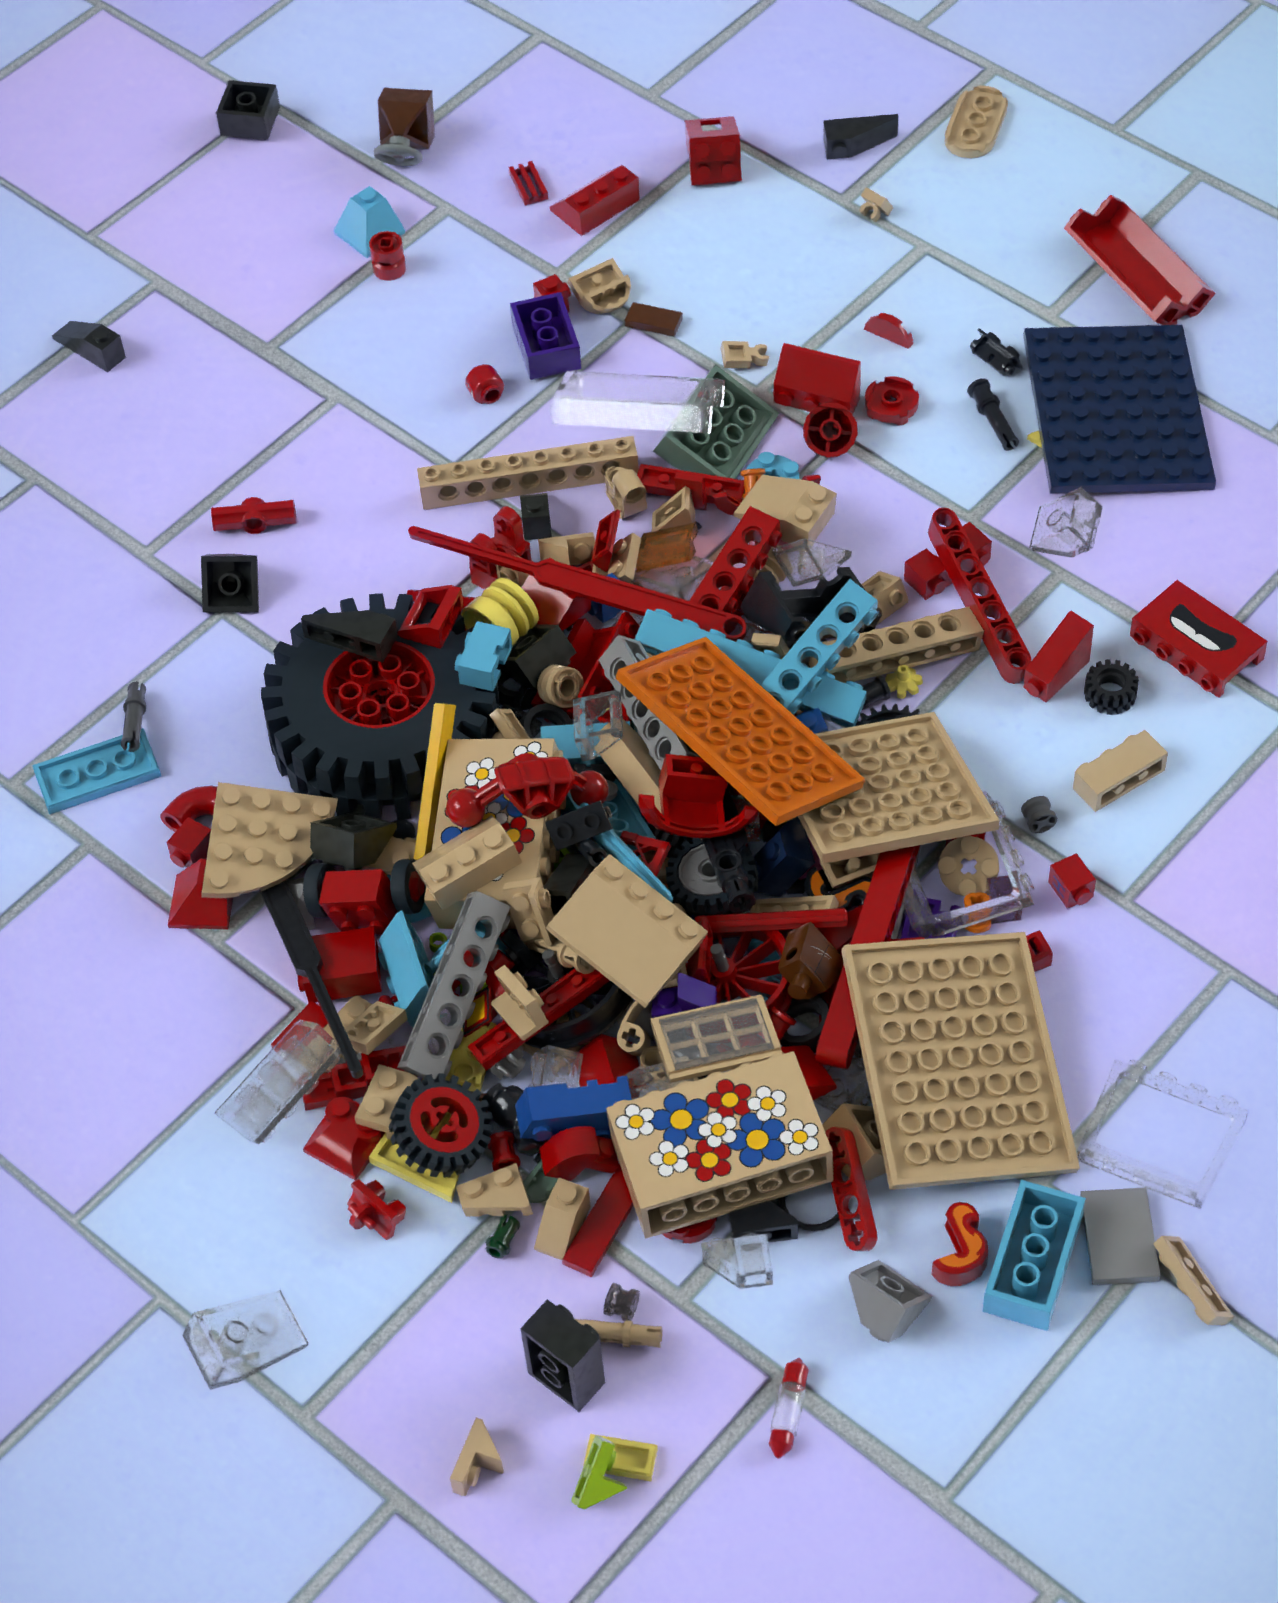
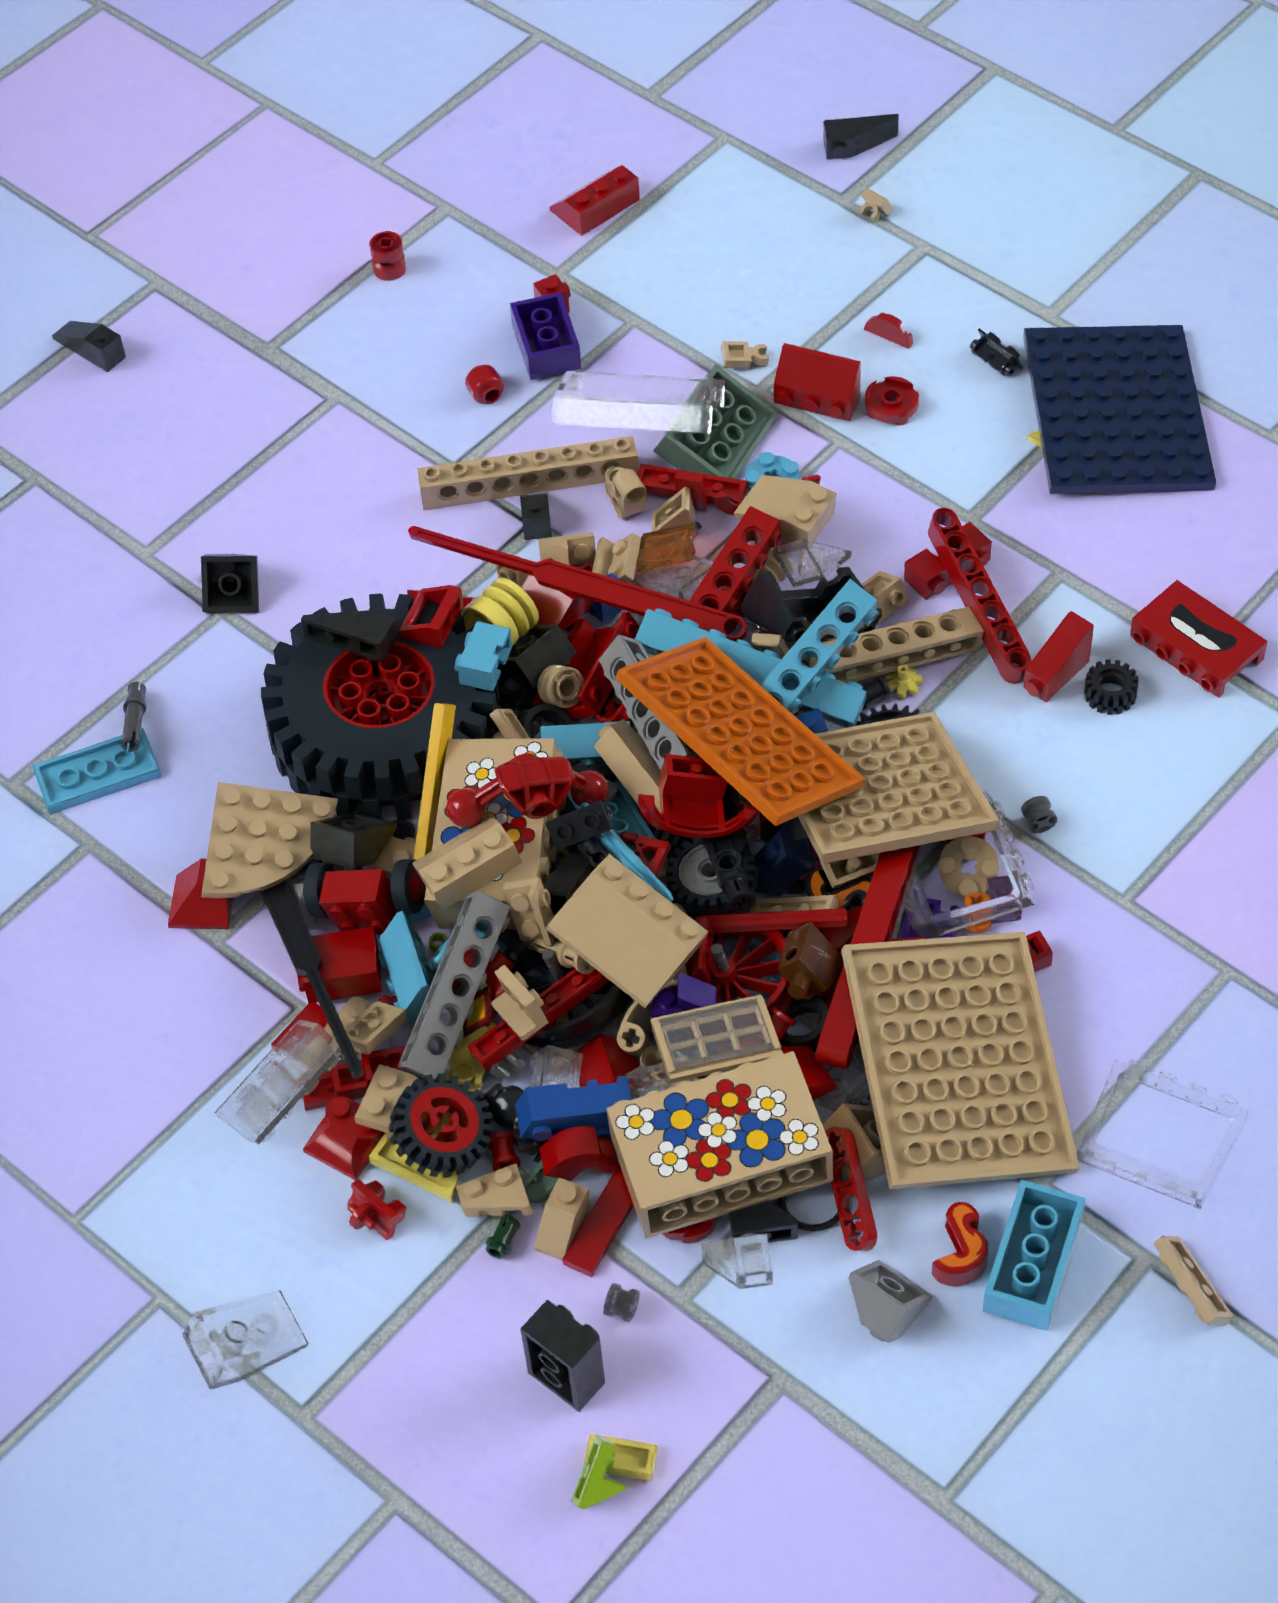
red cylinder [160,785,217,832] -> none
red brick [166,817,211,868] -> none
red piece [211,497,297,534] -> none
pearl dark grey brick [216,80,280,140] -> none
medium azure slope [334,186,406,258] -> none
reddish brown piece [373,87,435,166] -> none
tan slope [450,1418,504,1497] -> none
red brick [469,506,532,589] -> none
red tile [508,161,549,205] -> none
tan slope [567,258,631,314] -> none
clear tile [573,690,623,761] -> none
tan pin [575,1319,663,1348] -> none
red slope [591,509,621,572] -> none
reddish brown tile [625,302,683,337] -> none
red brick [685,116,742,185] -> none
orange bush [740,468,765,499] -> none
piece [768,1358,809,1459] -> none
red cylinder [803,403,858,458] -> none
tan tile [945,86,1008,158] -> none
black pin [967,378,1019,451] -> none
clear slope [1029,487,1103,558] -> none
red brick [1048,853,1096,909] -> none
red panel [1064,195,1216,325] -> none
tan brick [1073,730,1168,812] -> none
light grey tile [1080,1187,1160,1285] -> none

